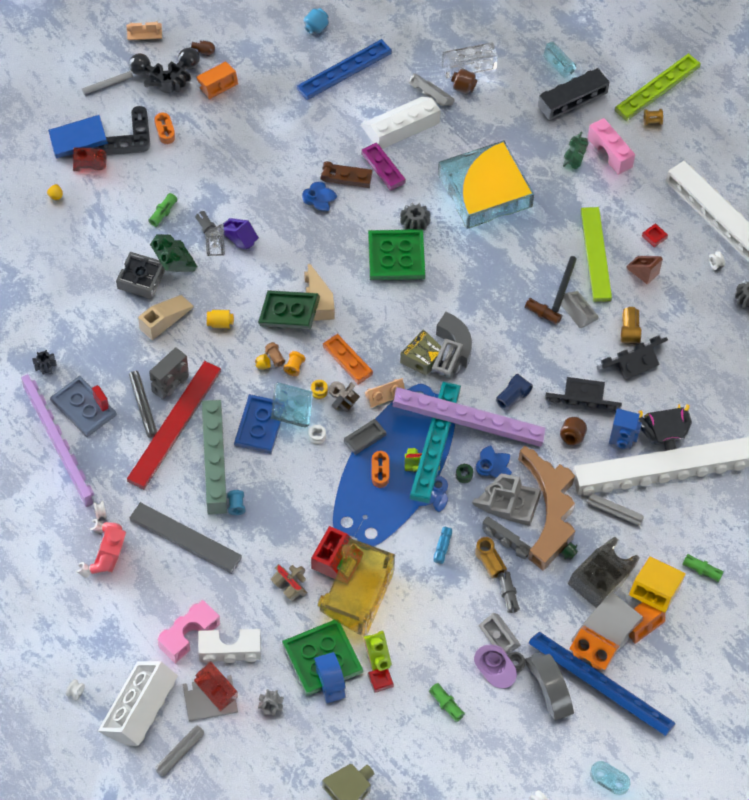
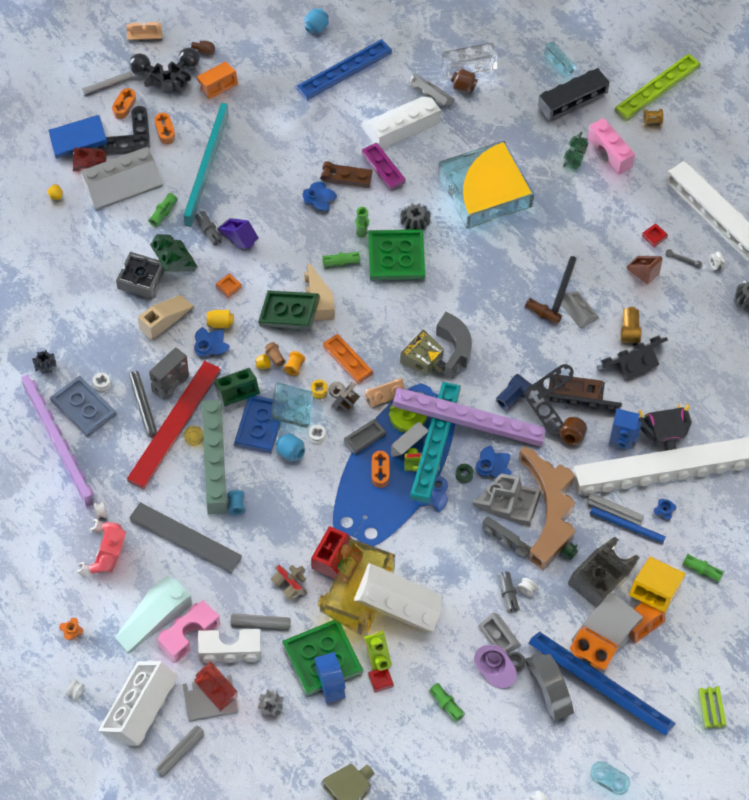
red tile [92,385,109,411] -> none
clear slope [205,224,225,256] -> none
light grey tile [432,339,463,378] -> none
dark azure axle [433,526,453,564] -> none
pearl gold piece [475,537,507,578] -> none
lime tile [581,207,612,302] -> none
none -> orange plate [59,618,83,640]
none -> light grey slope [80,147,163,210]
none -> white bush [93,373,111,392]
none -> orange beam [112,88,136,119]
none -> light aqua wedge [115,576,192,653]
none -> teal tile [183,103,229,227]
none -> clear yellow tile [184,426,203,446]
none -> blue plate [194,327,230,357]
none -> dark green brick [214,368,260,407]
none -> orange tile [216,273,242,298]
none -> light grey axle [231,613,291,629]
none -> dark azure head [276,433,306,462]
none -> bright green pin [322,251,360,267]
none -> white slope [354,563,442,633]
none -> bright green pin [355,207,369,238]
none -> lime tile [389,404,427,433]
none -> light grey slope [391,422,428,457]
none -> white bush [517,578,538,597]
none -> black beam [525,364,574,435]
none -> reddish brown plate [548,374,604,400]
none -> blue bar [590,507,666,544]
none -> blue plate [654,499,676,520]
none -> dark grey hinge [665,249,702,268]
none -> lime tile [698,686,727,729]

